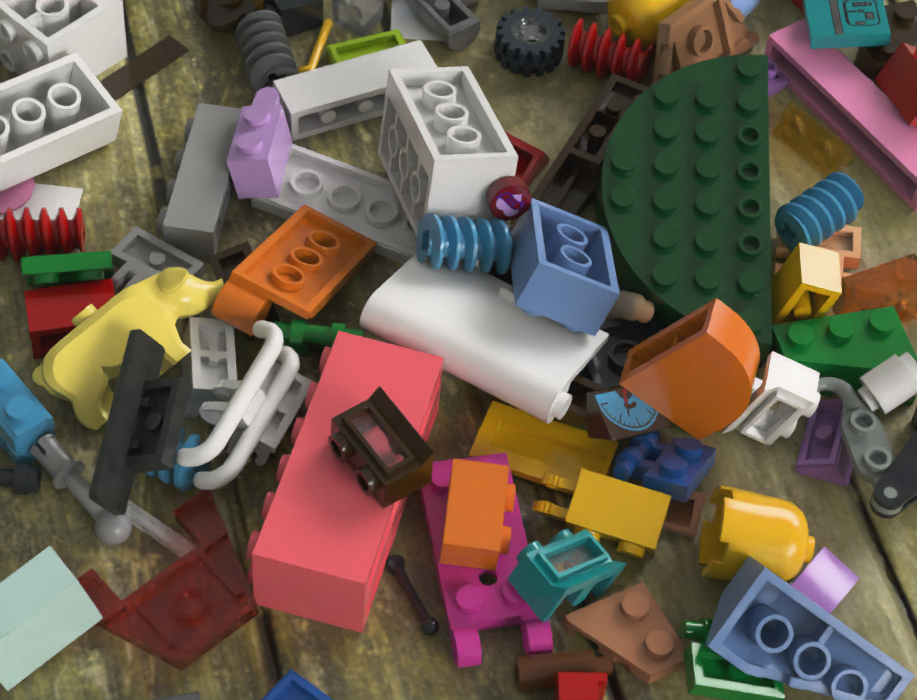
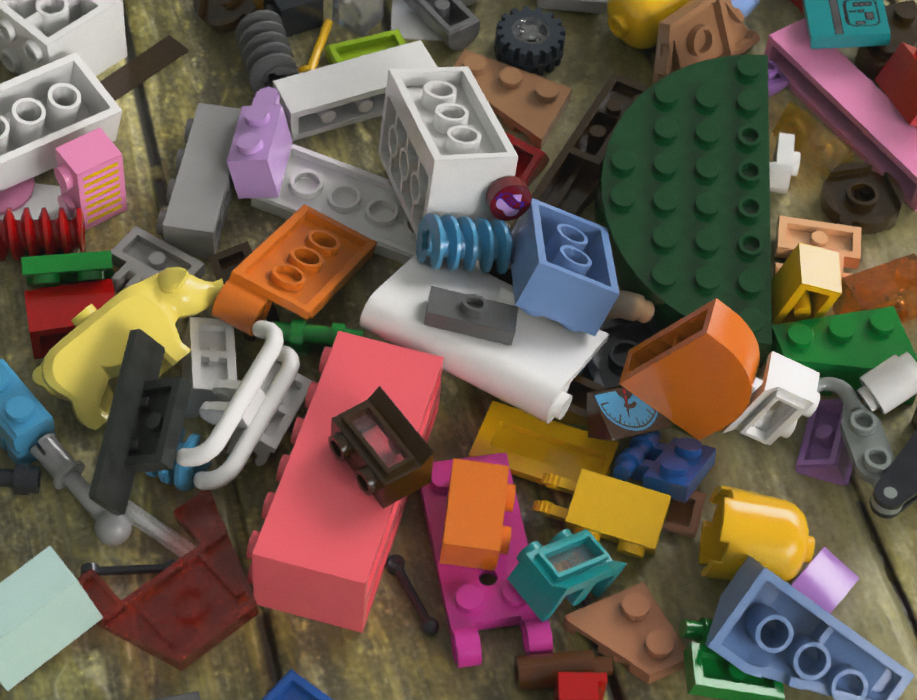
red piece [567,18,655,83] -> none
dark azure piece [774,172,865,252] -> none
none -> bright pink brick [54,128,127,230]
none -> black hinge [80,559,181,581]
none -> dark grey plate [423,286,518,345]
none -> medium nougat wing [453,49,572,150]
none -> white plate [769,132,801,195]
none -> dark brown plate [819,162,904,234]

